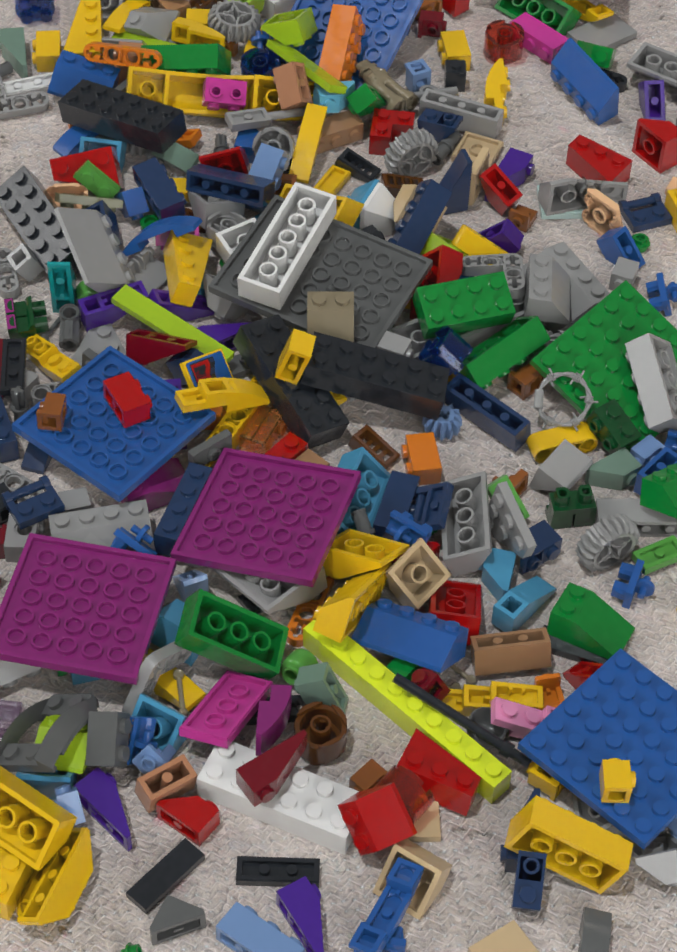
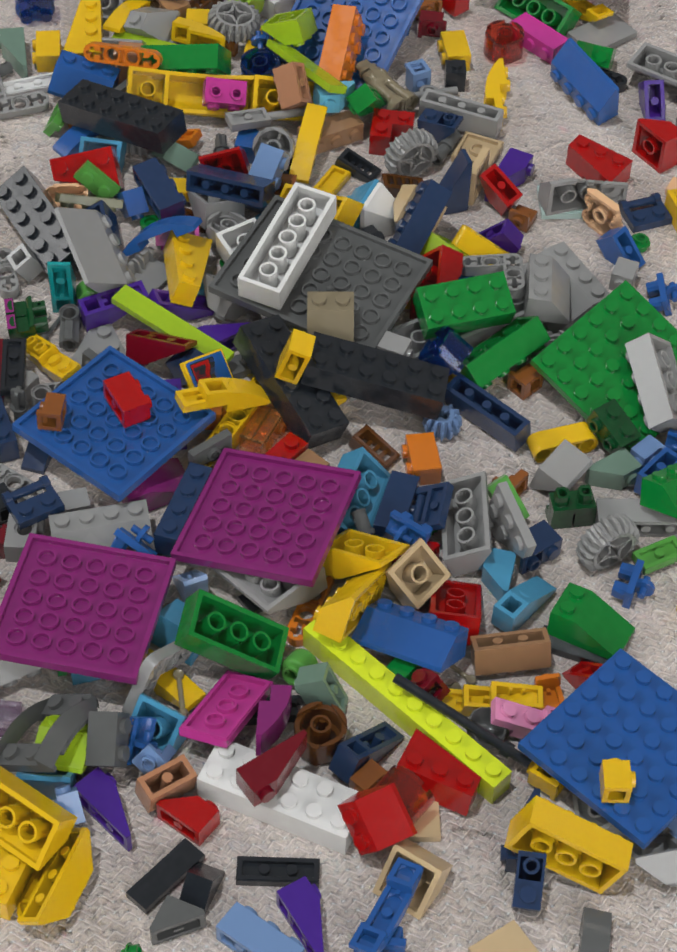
light grey piece [534,368,599,431] -> none
none -> bright green plate [43,103,64,137]
none -> black slope [179,862,225,914]
none -> dark blue slope [328,721,405,784]

